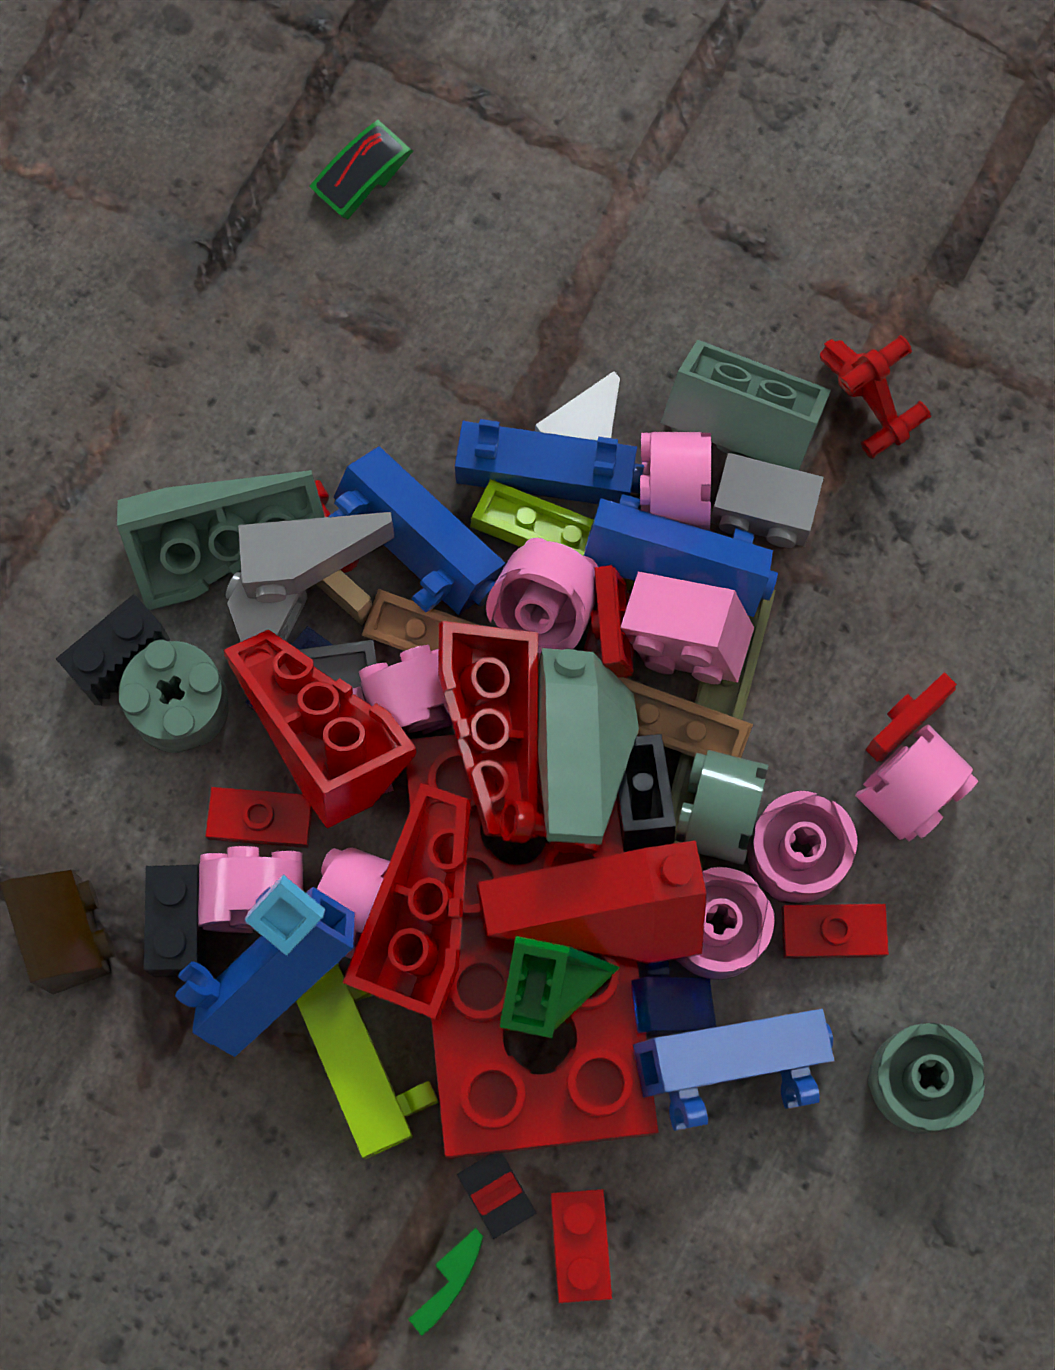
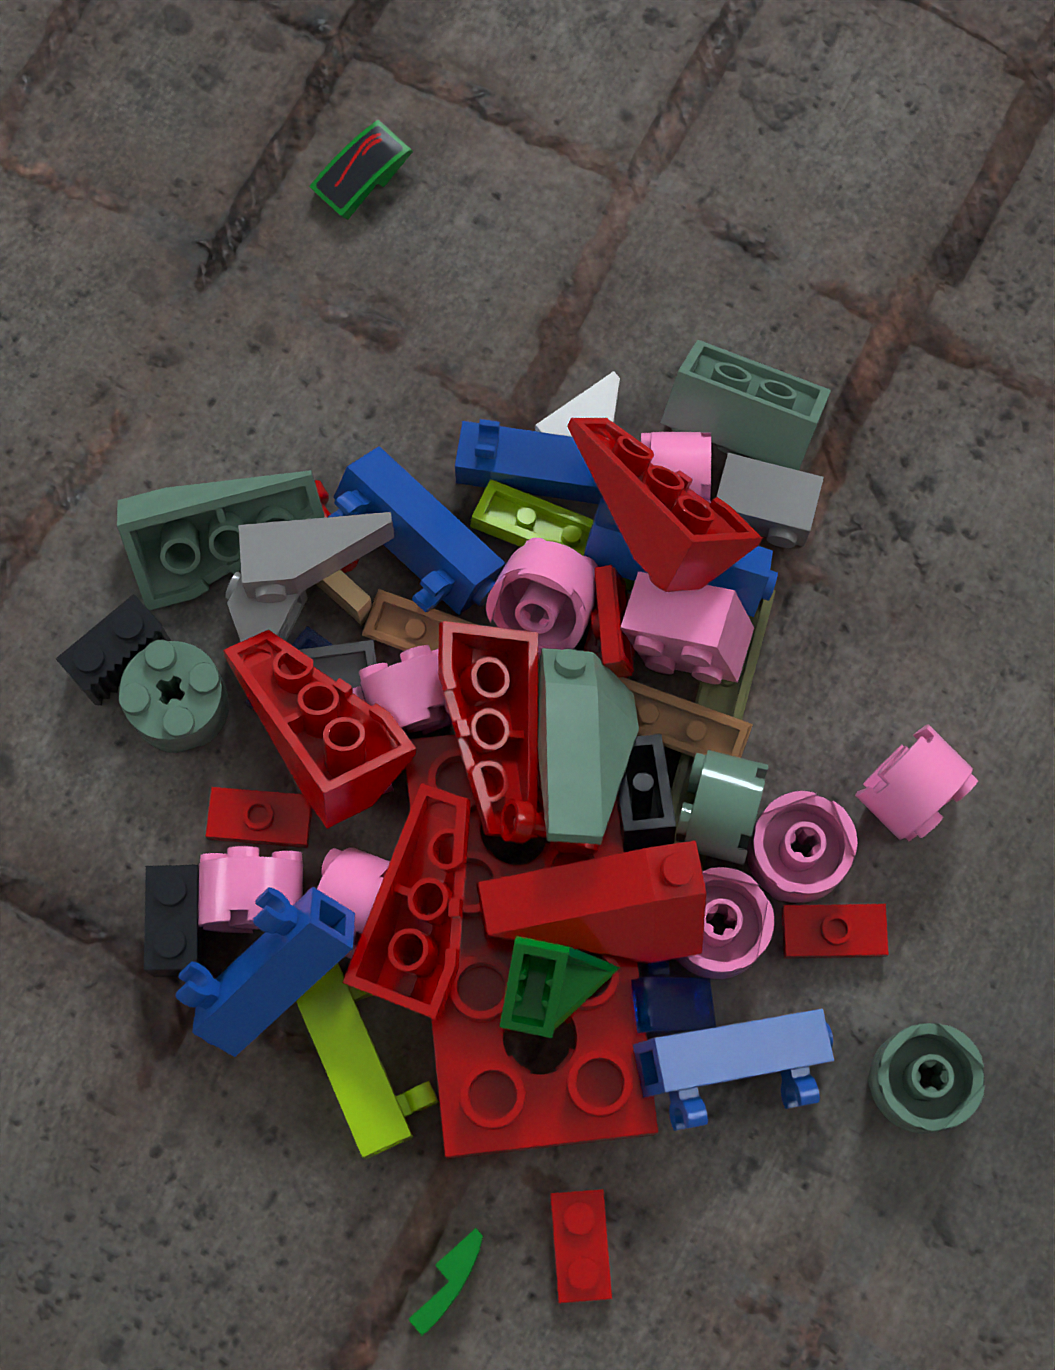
dark brown slope [0,870,115,994] -> none
medium azure tile [244,875,325,956] -> none
black piece [457,1153,536,1239] -> none
red axle [820,335,931,459] -> none
red plate [865,672,957,762] -> none
none -> red wedge [567,418,762,592]

